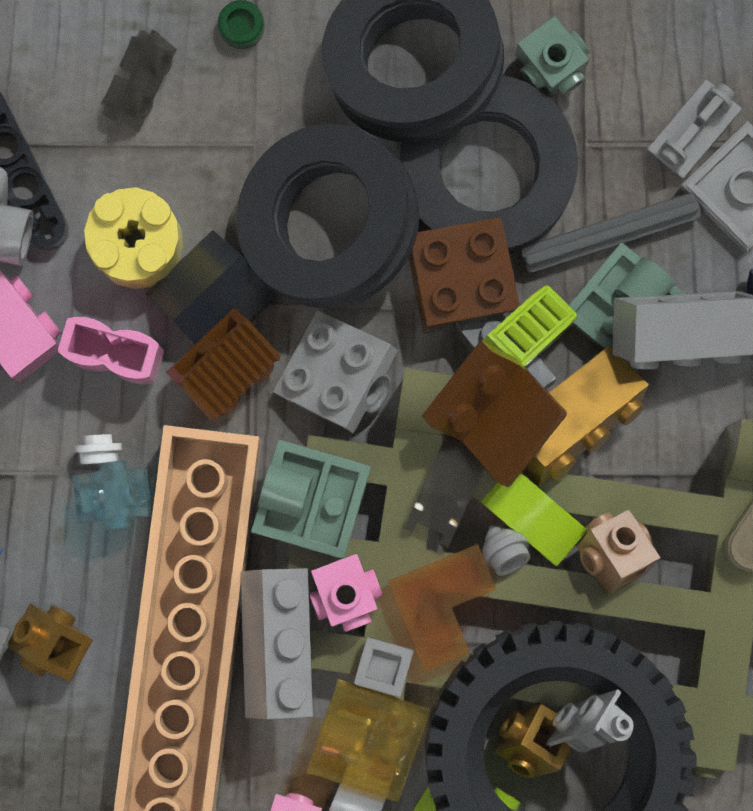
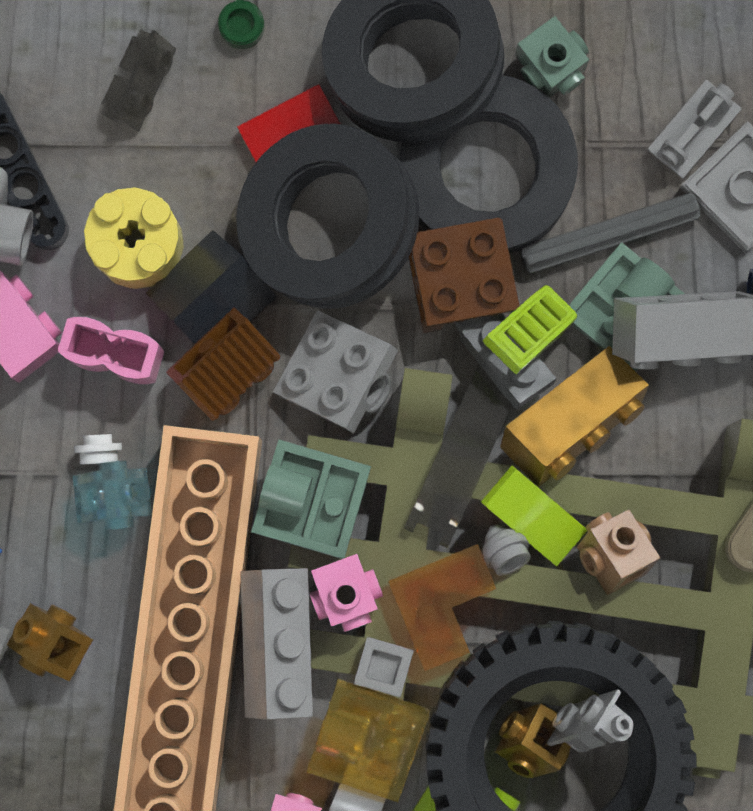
reddish brown bracket [422,340,567,487] -> none
none -> red tile [237,84,341,163]

